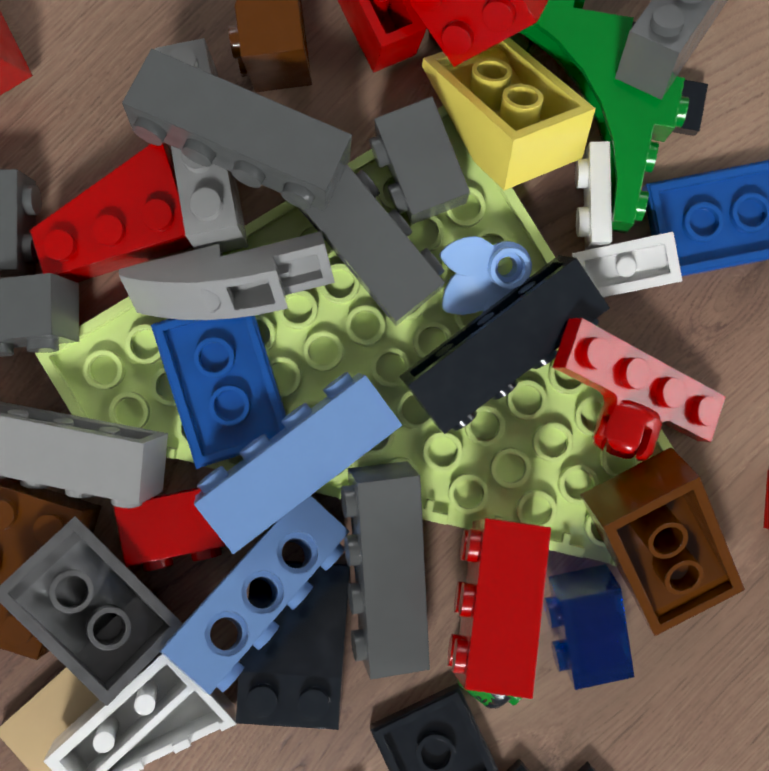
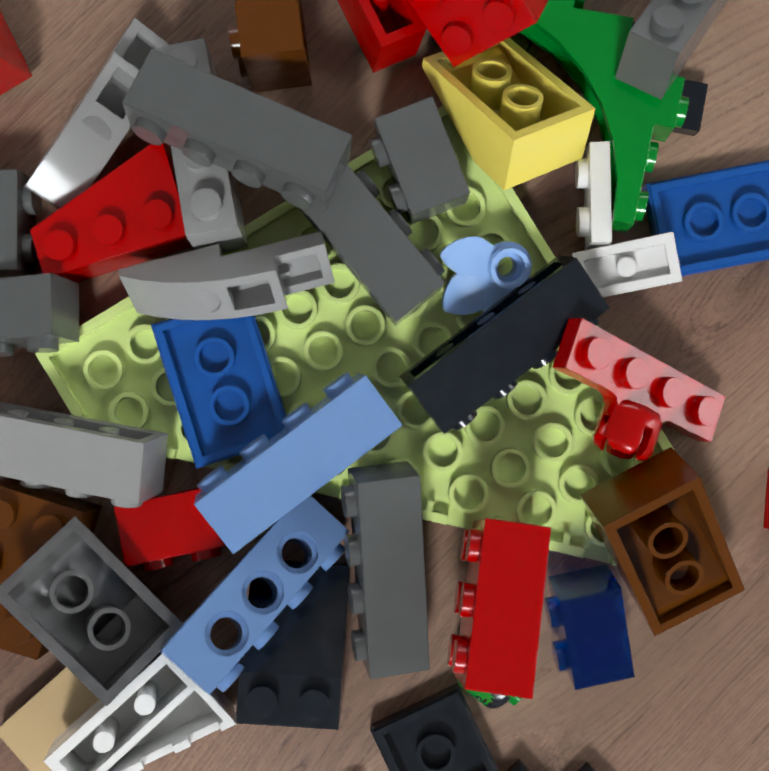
none -> light grey slope [24,18,170,209]

